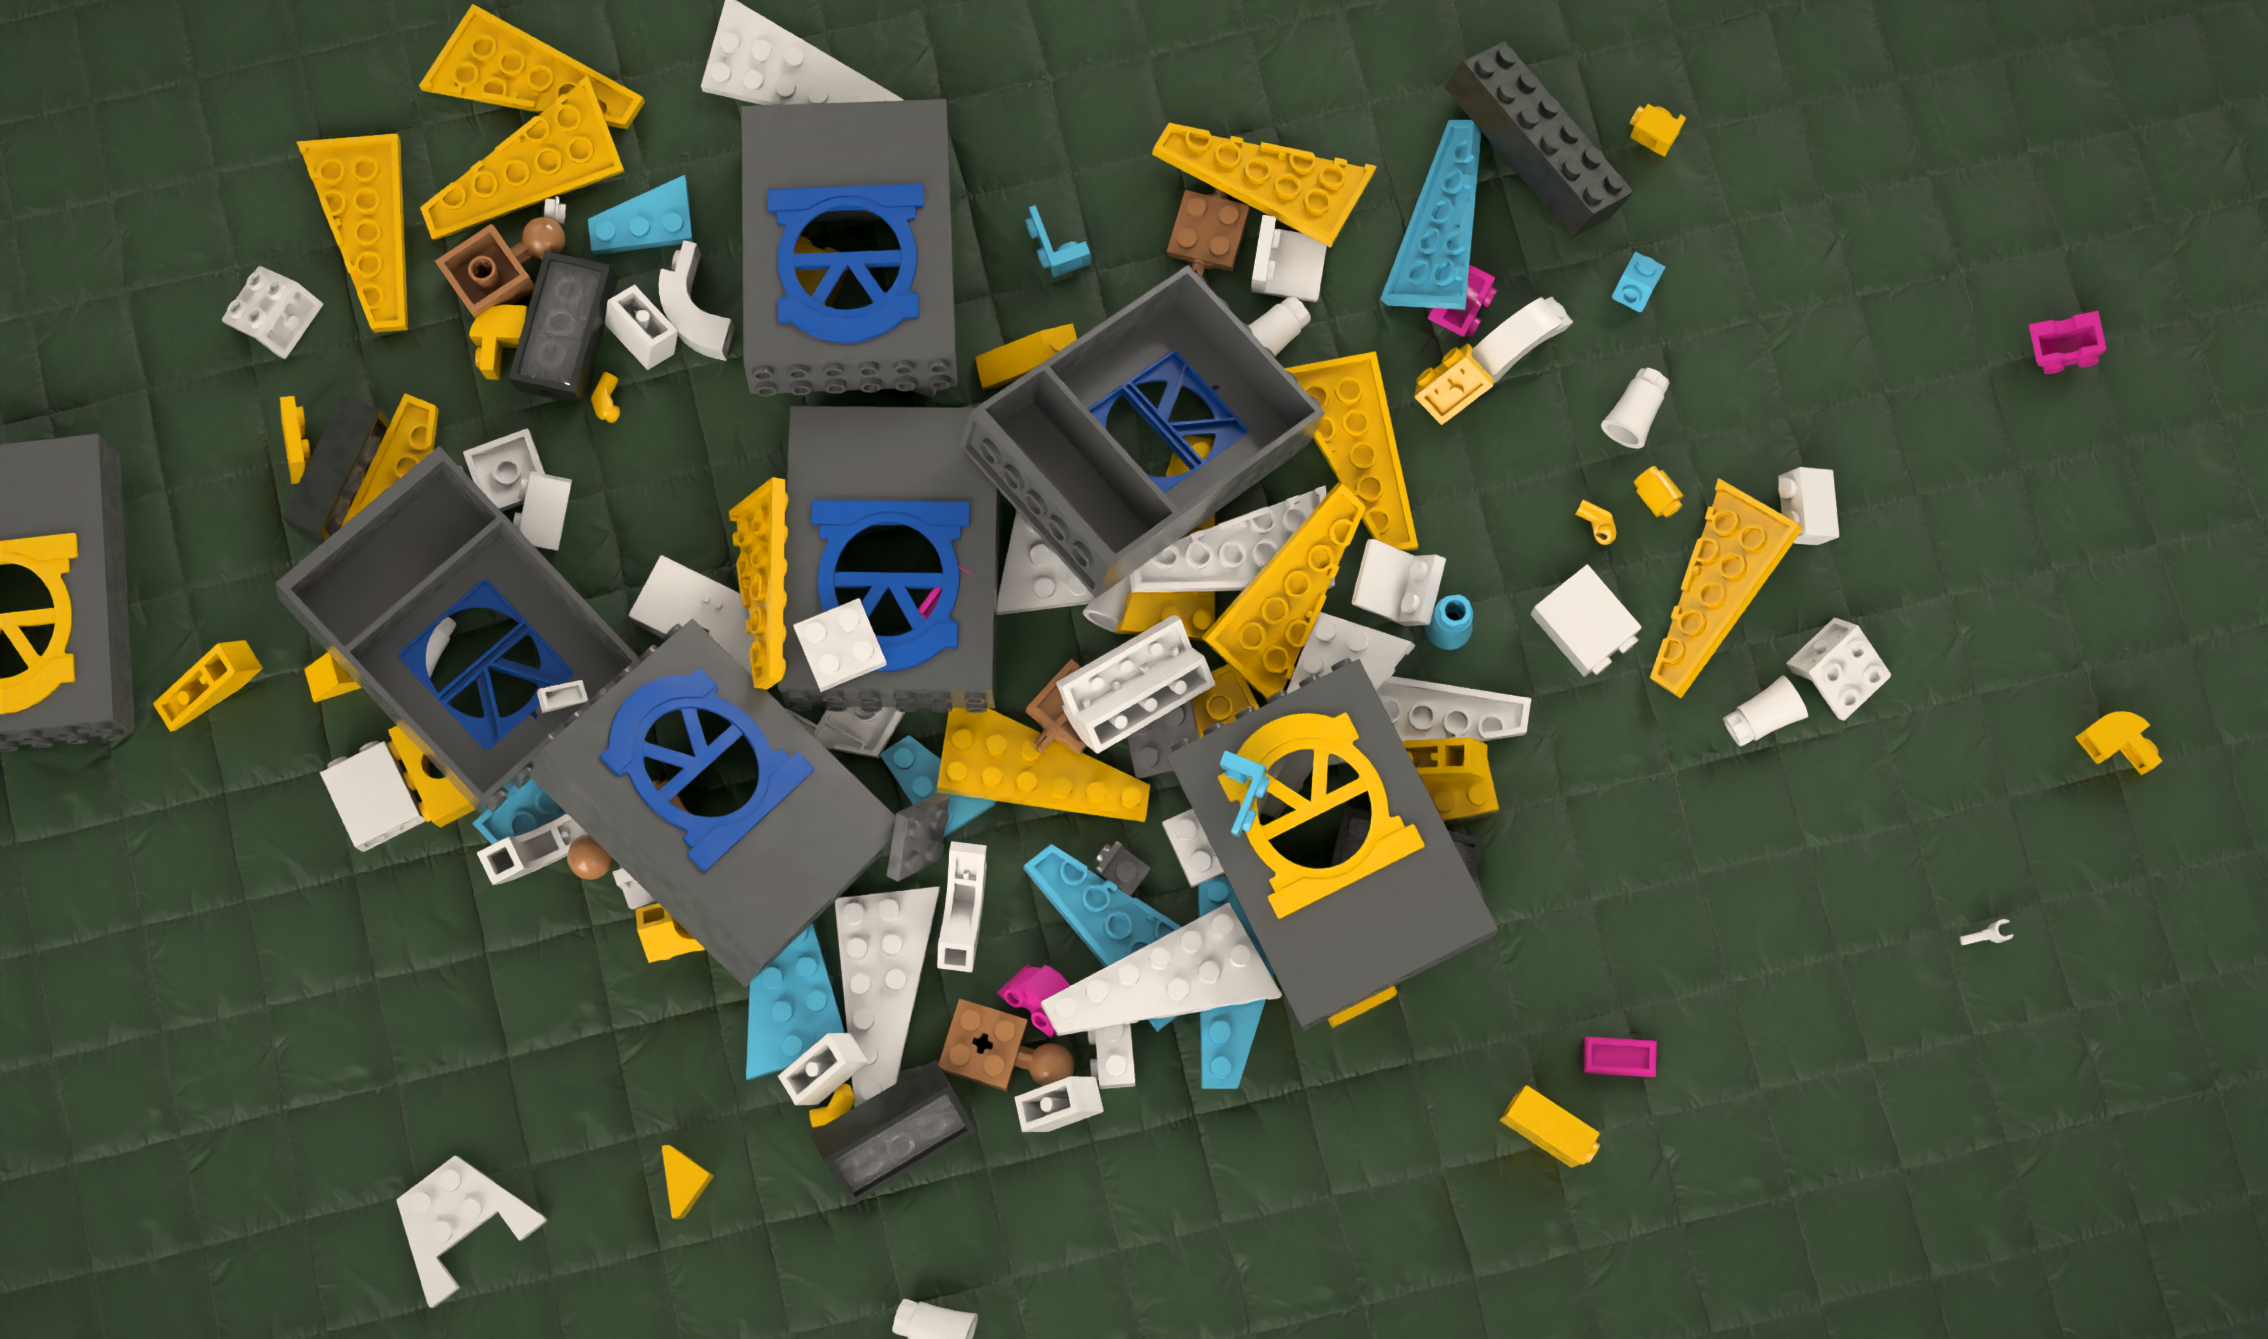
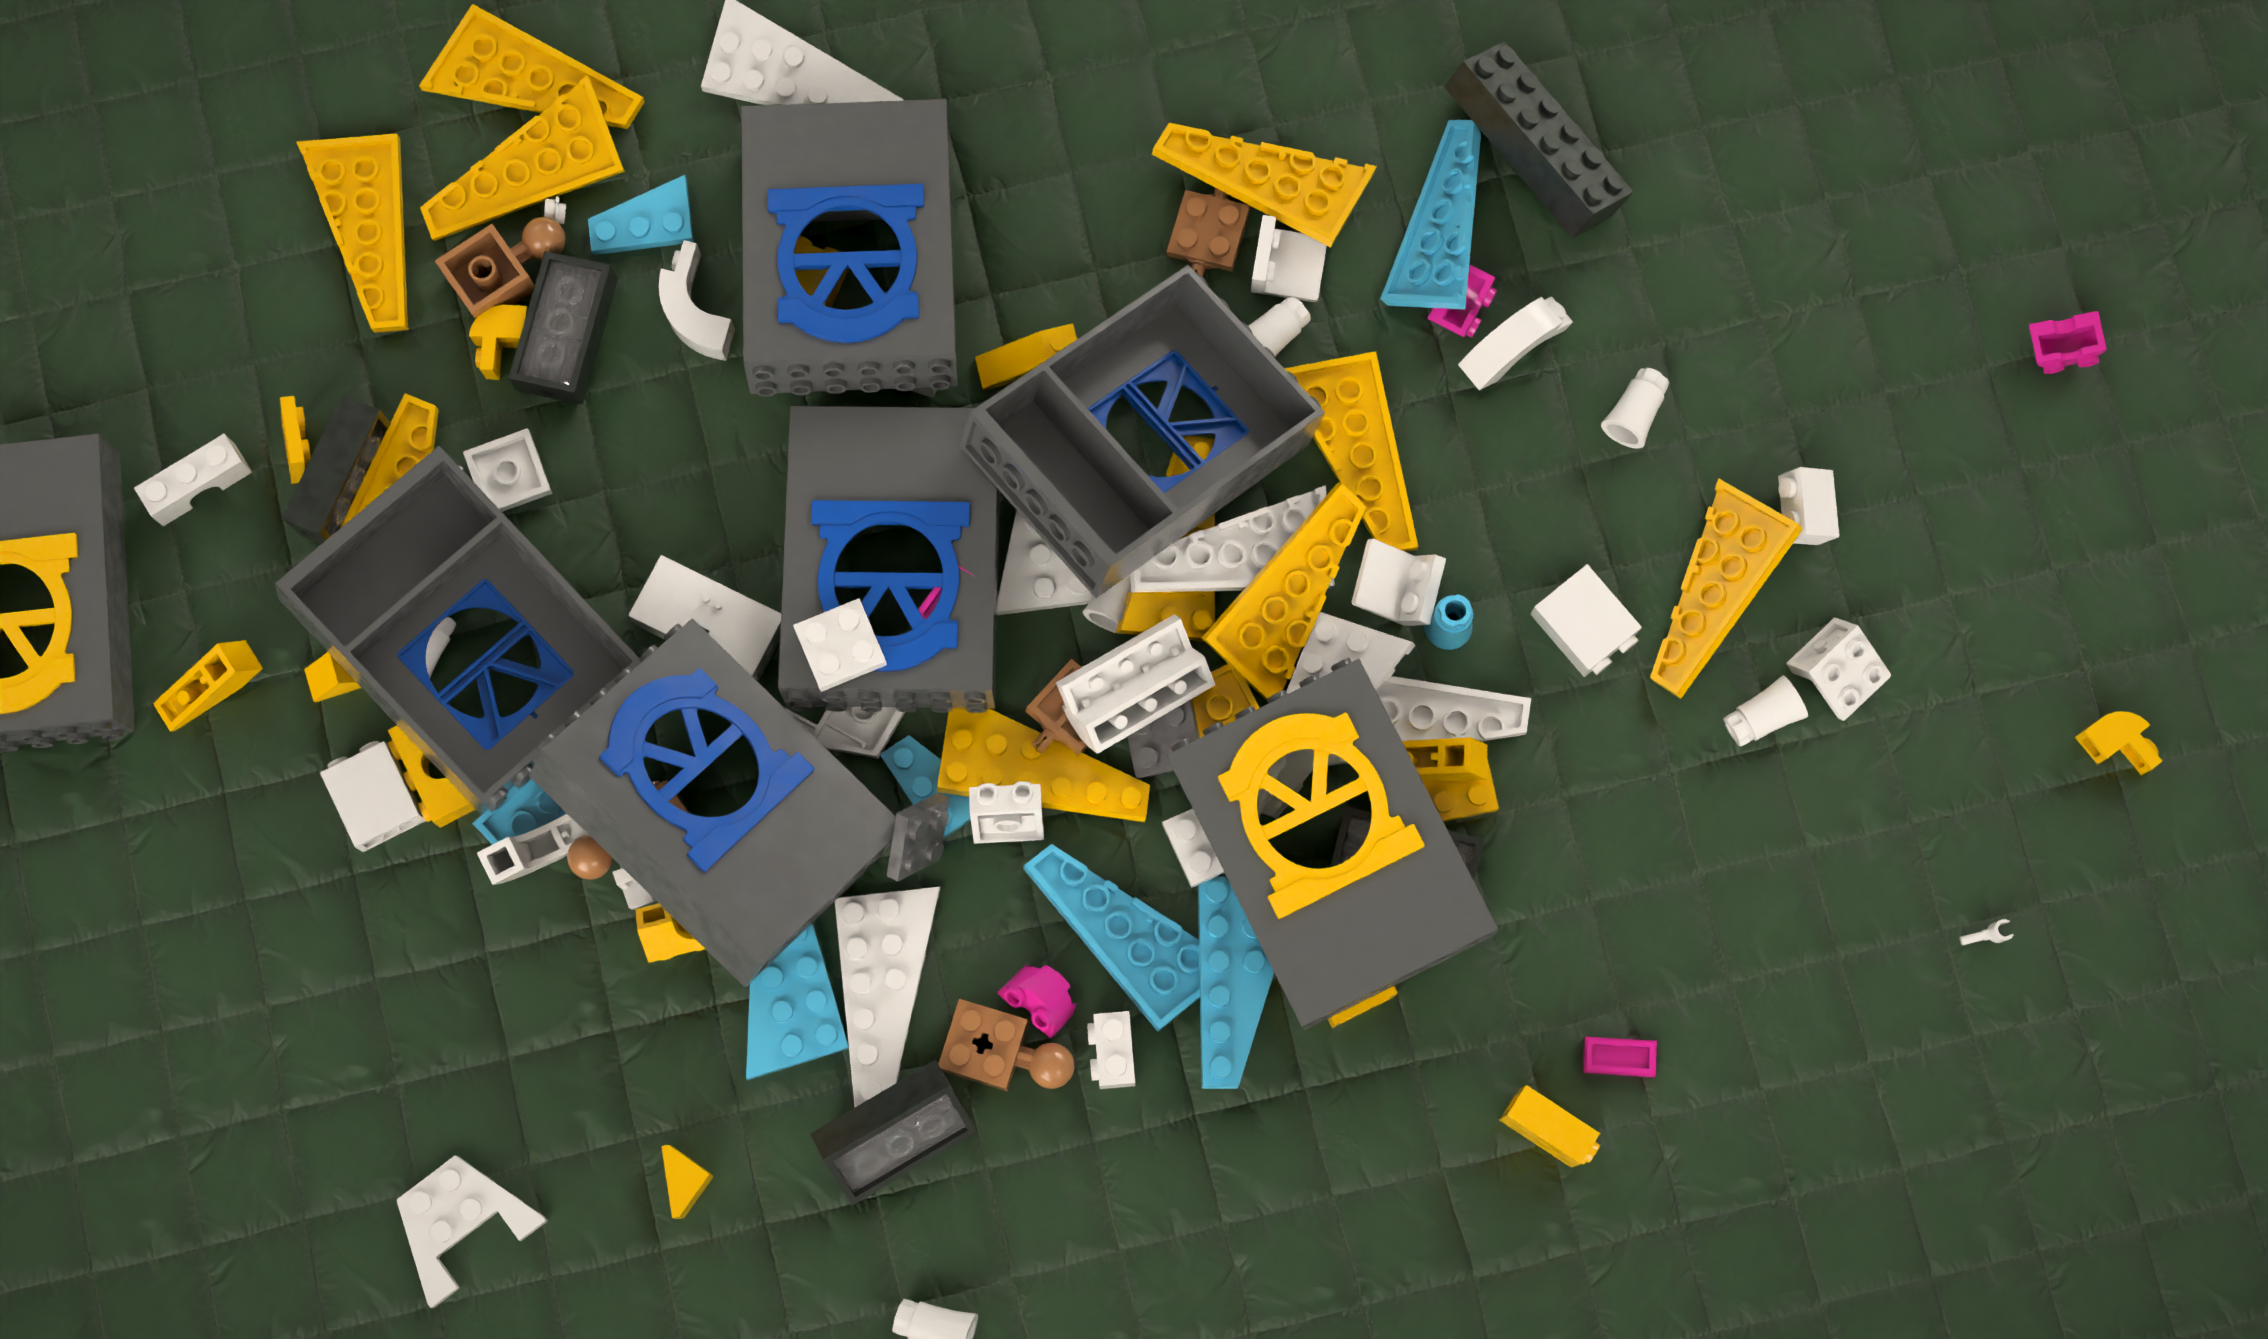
white bracket [222,266,323,359] -> none
white brick [513,472,572,551] -> none
white piece [537,680,588,713] -> none
yellow arm [591,372,621,423] -> none
white brick [605,284,678,370] -> none
yellow wing [729,477,788,690] -> none
white brick [778,1033,868,1105] -> none
yellow arm [809,1083,855,1127] -> none
white arch [937,841,987,972] -> none
white brick [1015,1076,1104,1132] -> none
medium azure bracket [1025,205,1091,278] -> none
white wing [1041,902,1282,1036] -> none
flat silver bracket [1095,841,1151,897] -> none
medium azure bracket [1220,750,1270,838] -> none
yellow bracket [1414,343,1494,425] -> none
yellow arm [1575,499,1616,545] -> none
medium azure bracket [1612,251,1665,312] -> none
yellow brick [1629,104,1686,157] -> none
yellow brick [1633,466,1684,518] -> none
none -> white arch [134,434,252,526]
none -> white plate [969,781,1044,844]

